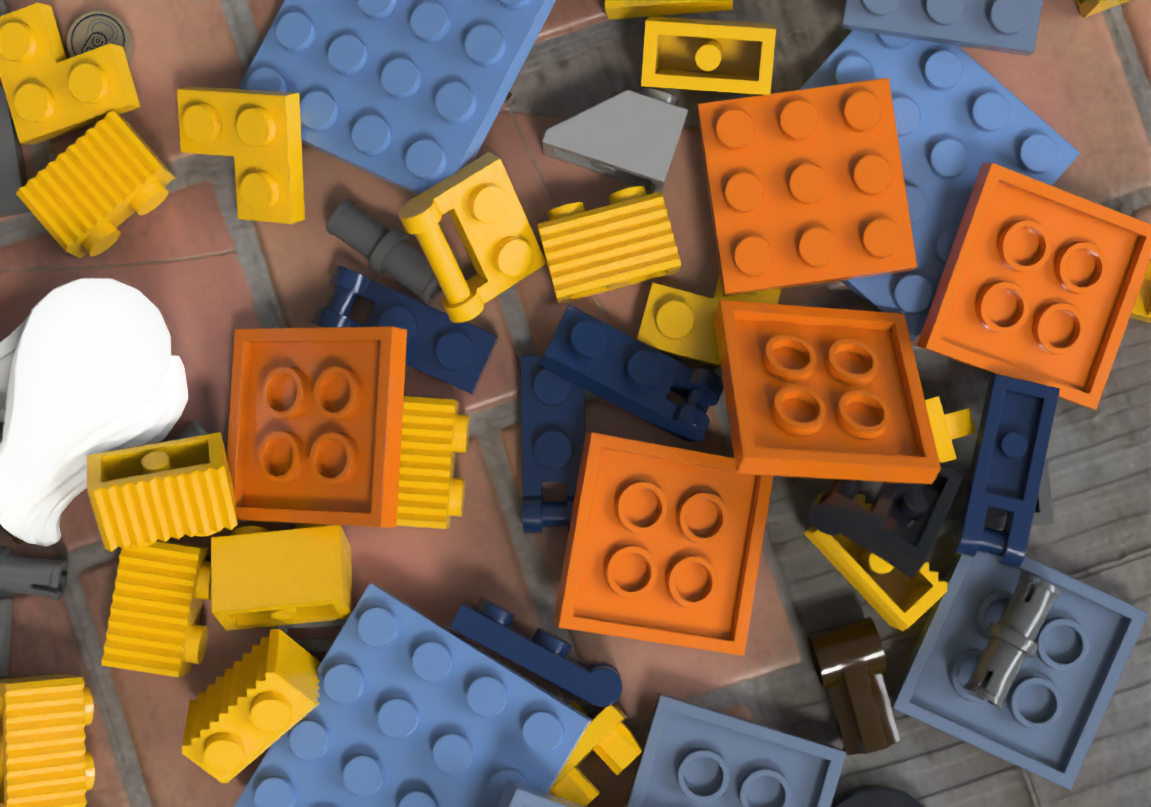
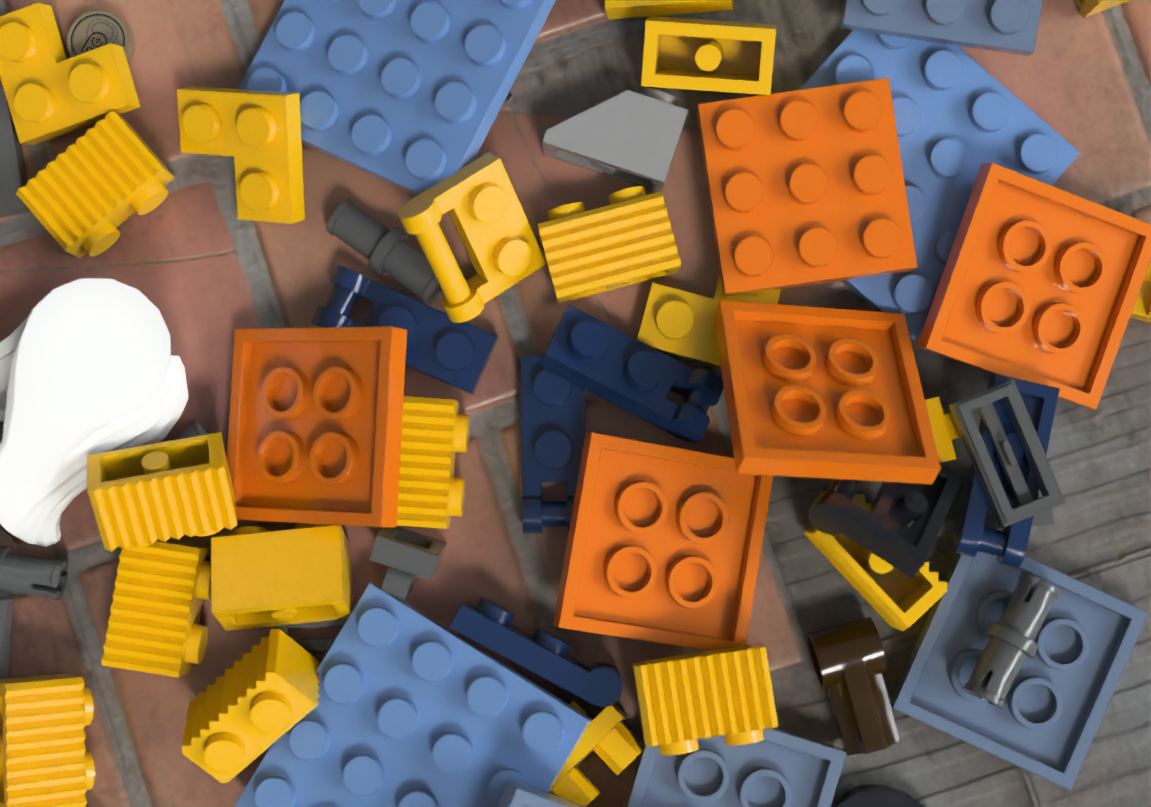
none -> dark grey tile [369,526,447,601]
none -> yellow brick [632,643,778,756]
none -> dark grey tile [948,379,1066,527]

